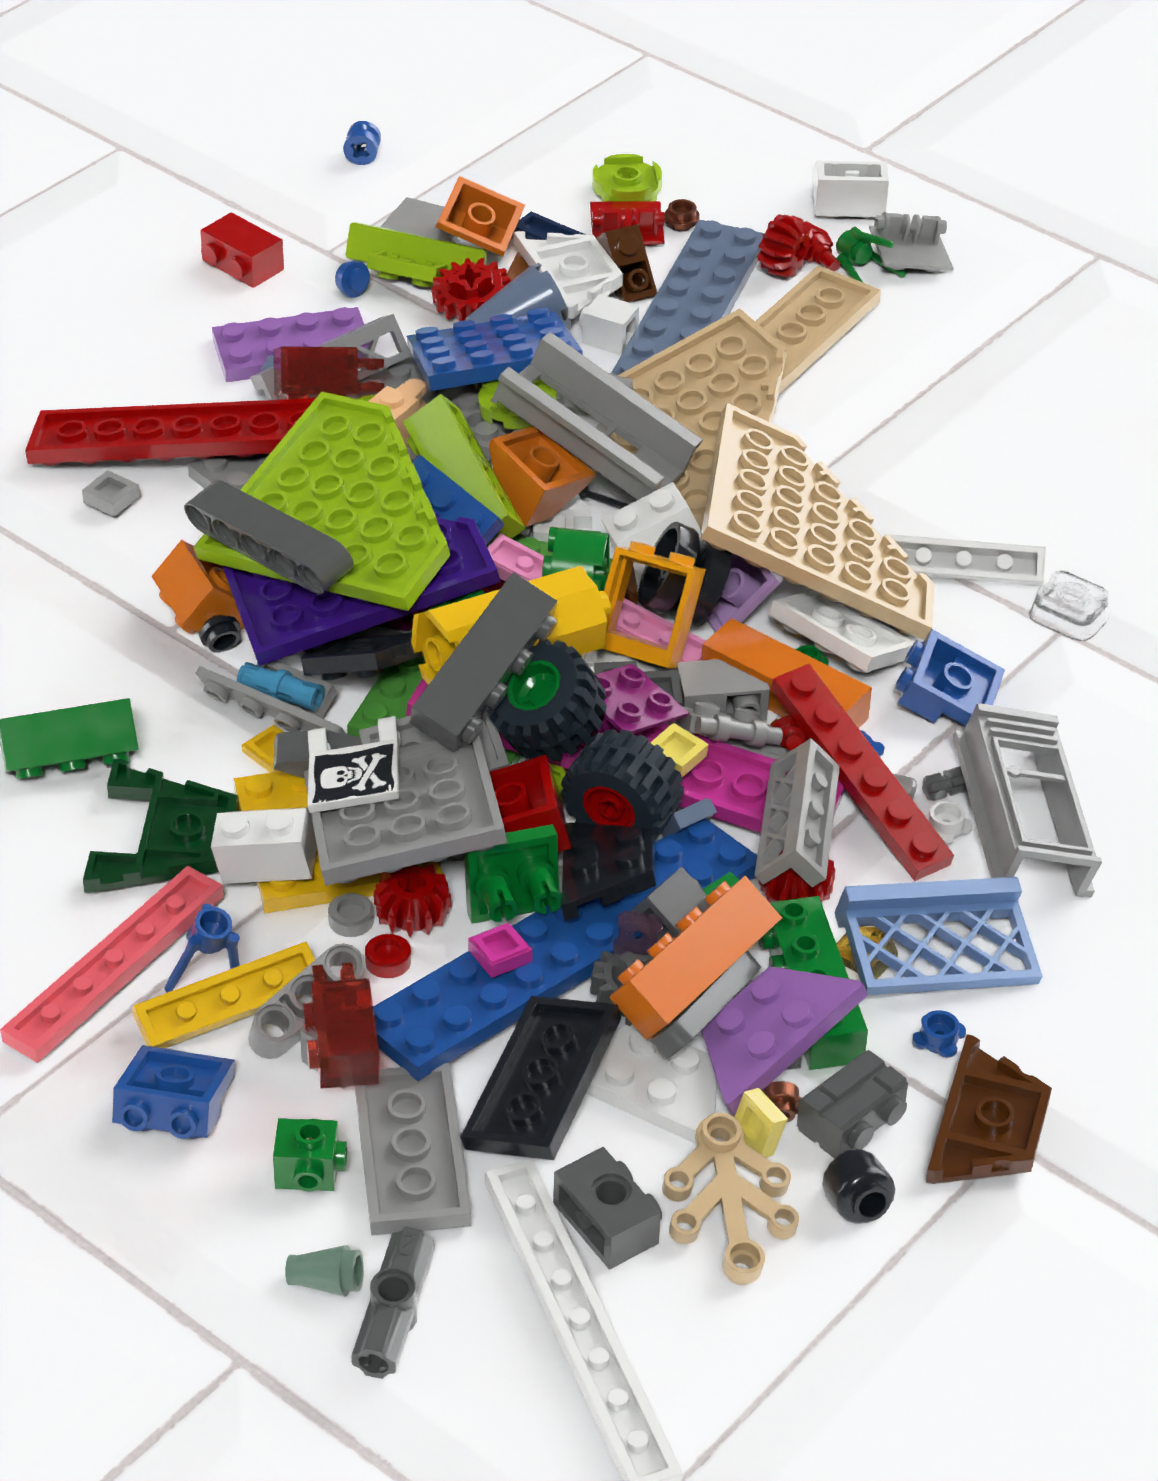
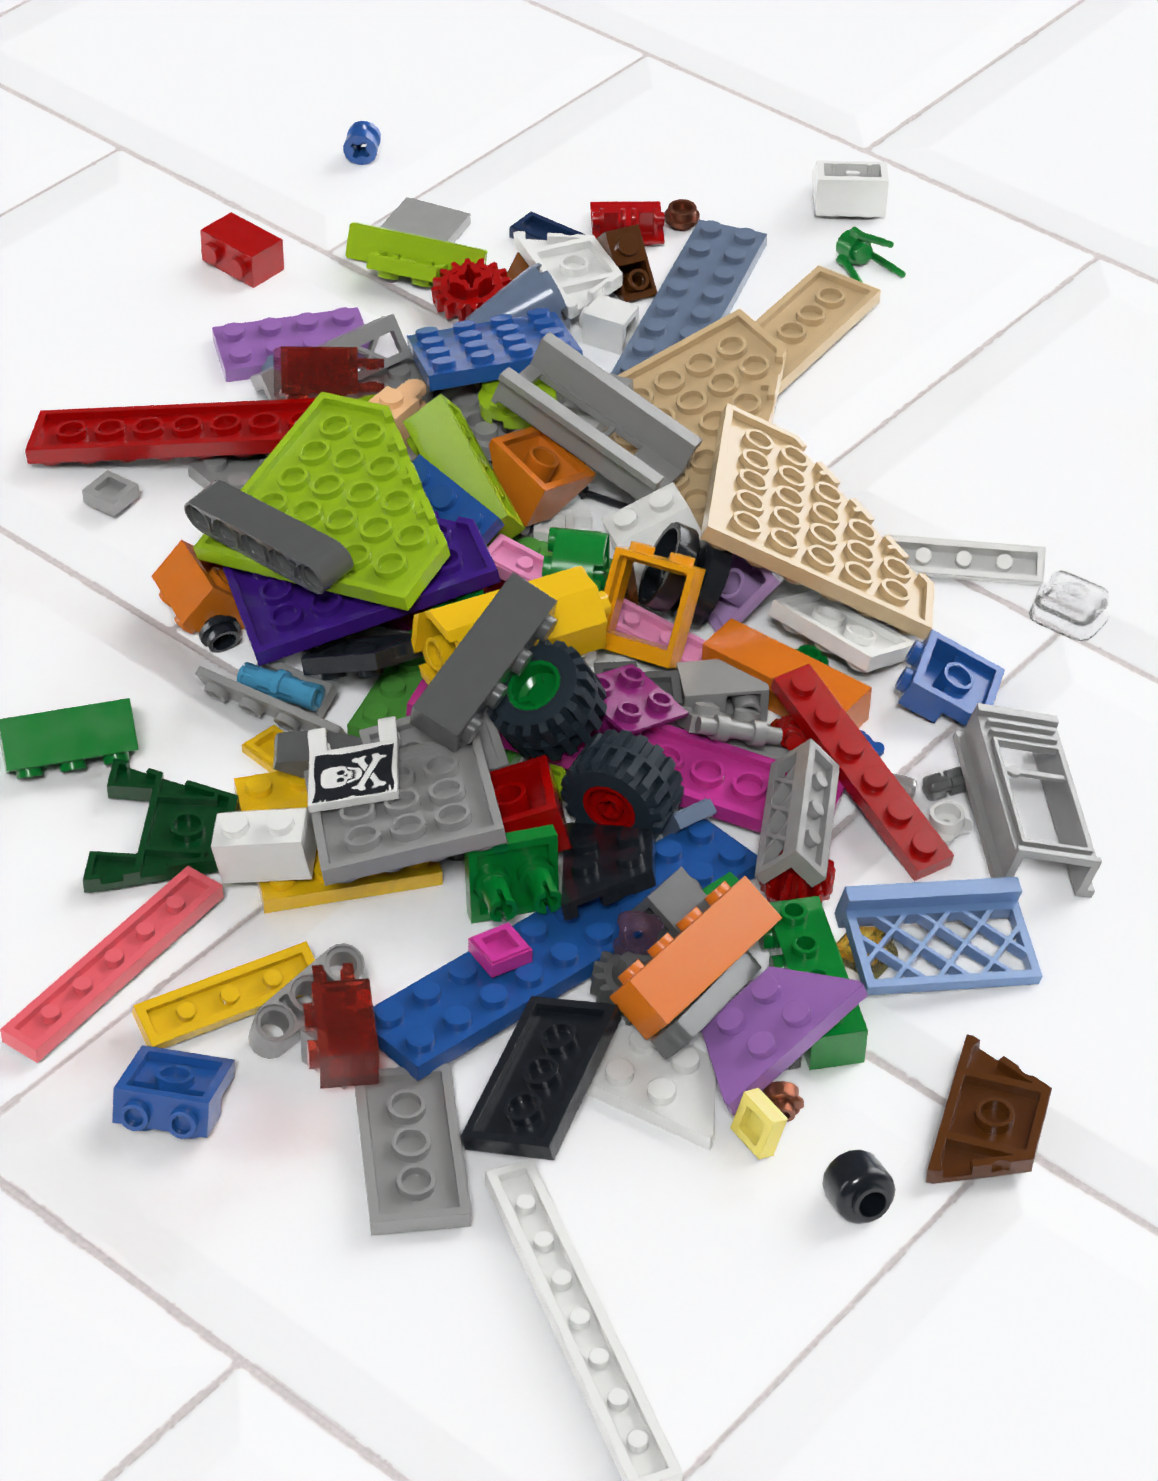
blue plant [164,904,240,993] -> none
green brick [273,1118,347,1192] -> none
sand green cone [285,1245,364,1297] -> none
light grey tile [328,893,374,937] -> none
blue plate [335,260,370,298] -> none
dark grey piece [351,1227,435,1379] -> none
red tile [365,934,411,978] -> none
red gear [373,864,451,937] -> none
orange slope [436,176,525,257] -> none
dark grey brick [553,1146,662,1270] -> none
lime plate [592,154,663,201] -> none
light yellow plate [650,723,709,777] -> none
tan plant [662,1113,799,1285] -> none
red gear [757,214,813,277] -> none
dark grey brick [796,1049,908,1159] -> none
red piece [805,221,841,271] -> none
light grey hinge [869,212,954,272] -> none
blue plate [912,1010,966,1058] -> none

